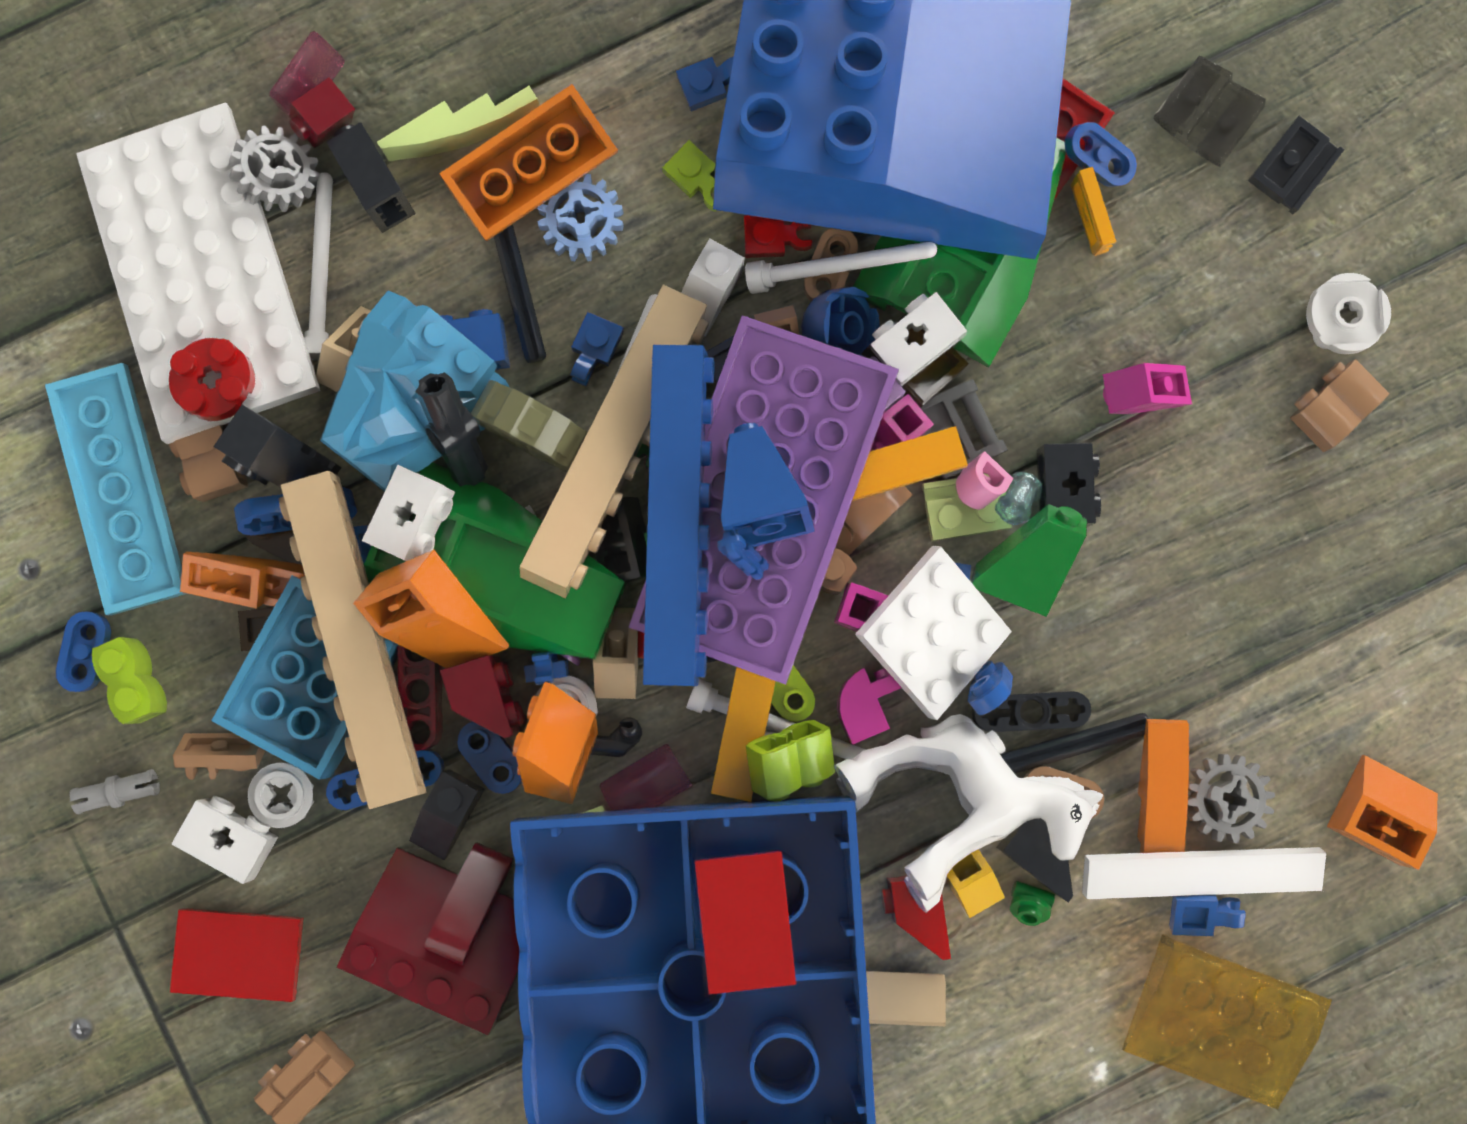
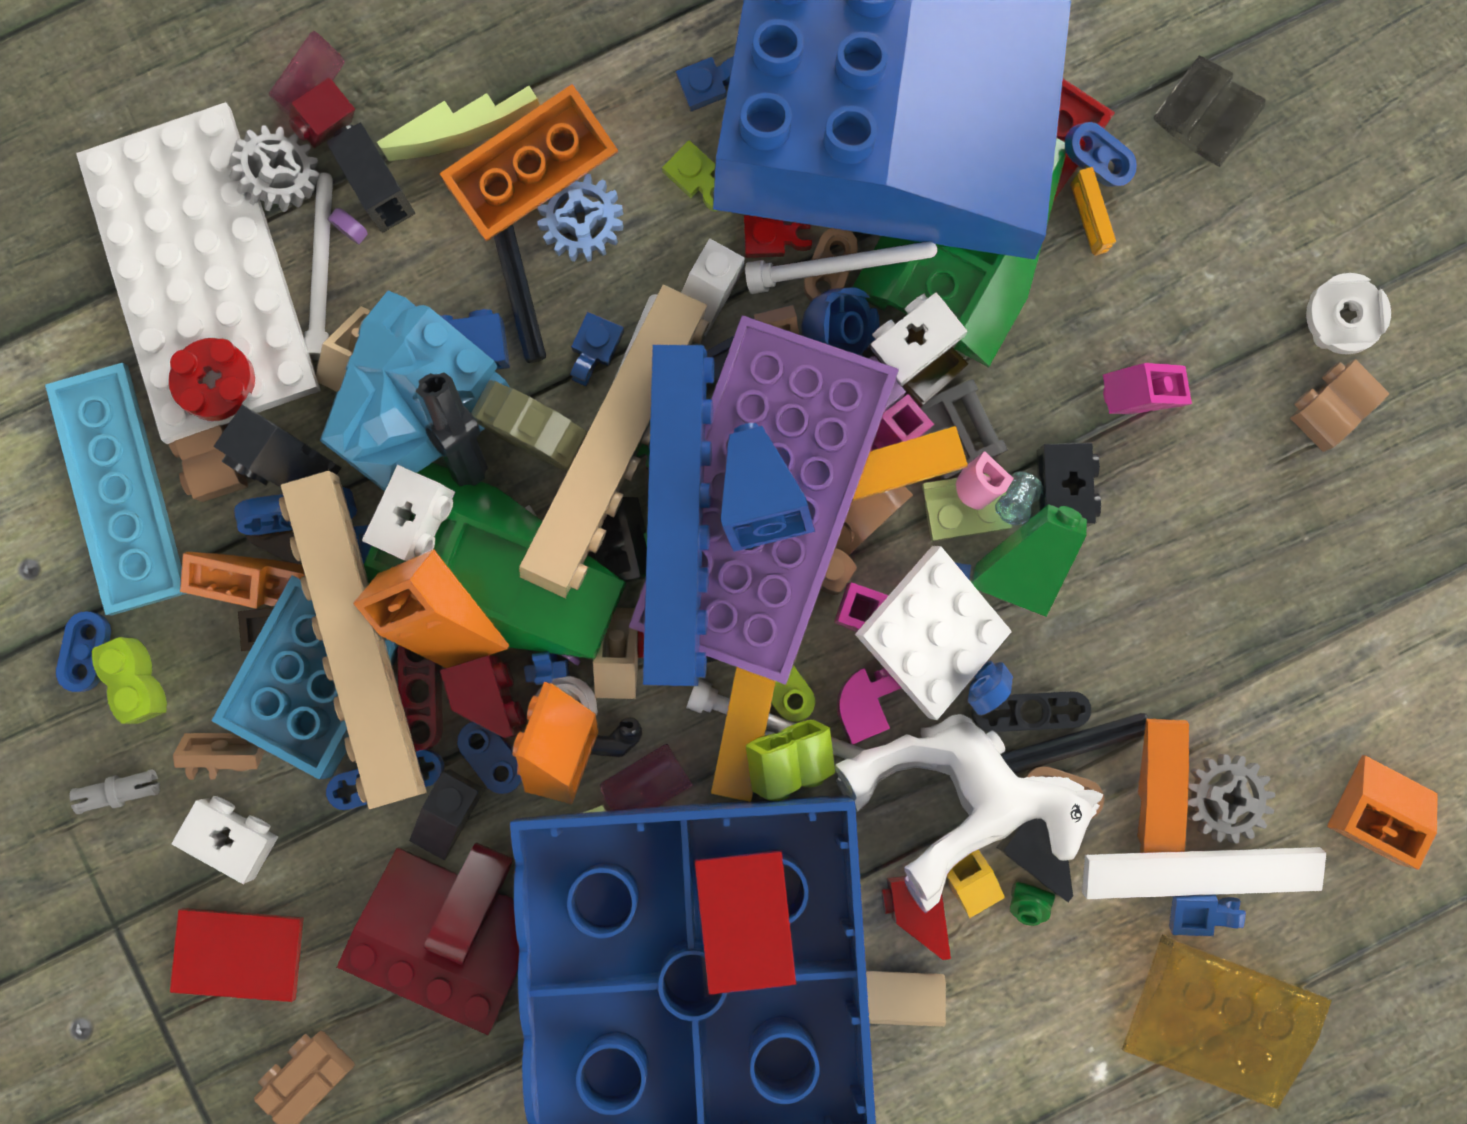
white gear [248,763,314,828] -> none
blue axle [717,530,769,580] -> none
black plate [1248,115,1345,215] -> none
none -> medium lavender tile [327,208,368,245]

